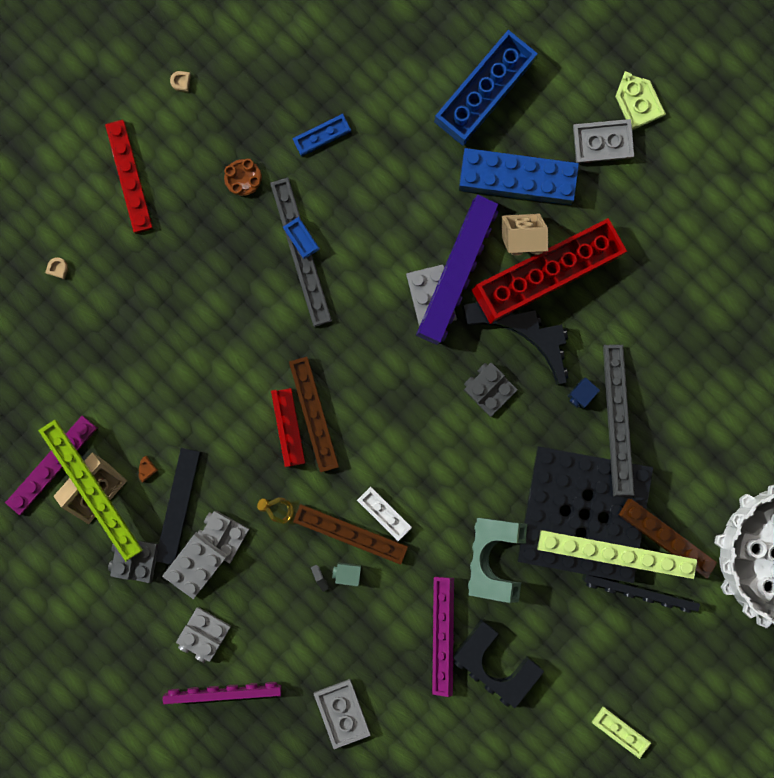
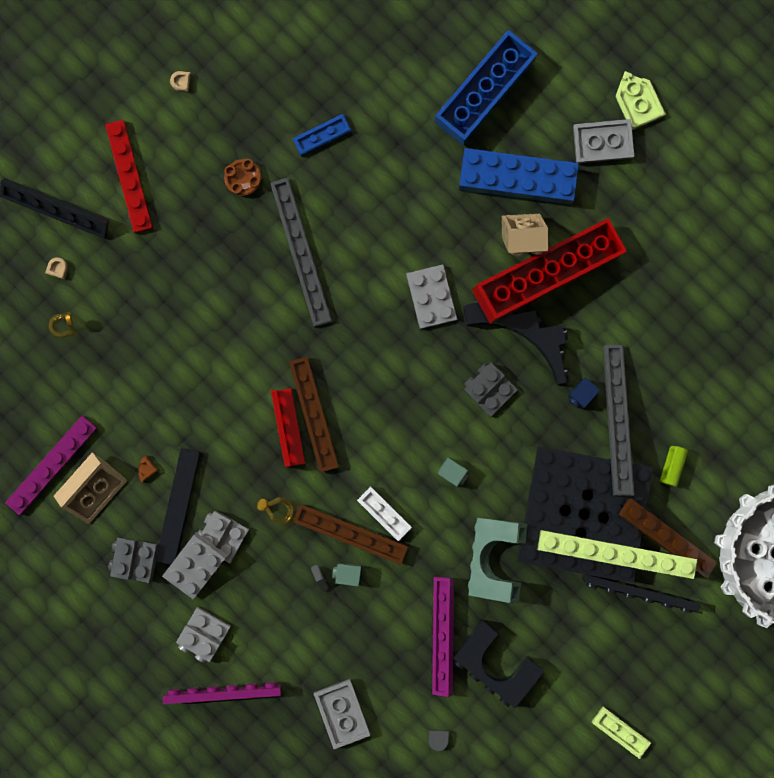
lime tile [38,419,143,562] -> none
blue tile [283,217,320,259] -> none
dark purple brick [416,195,498,345] -> none
none -> black plate [0,178,109,239]
none -> clear yellow piece [49,312,74,337]
none -> dark grey tile [429,729,449,751]
none -> sand green brick [437,458,468,486]
none -> lime brick [660,446,688,487]

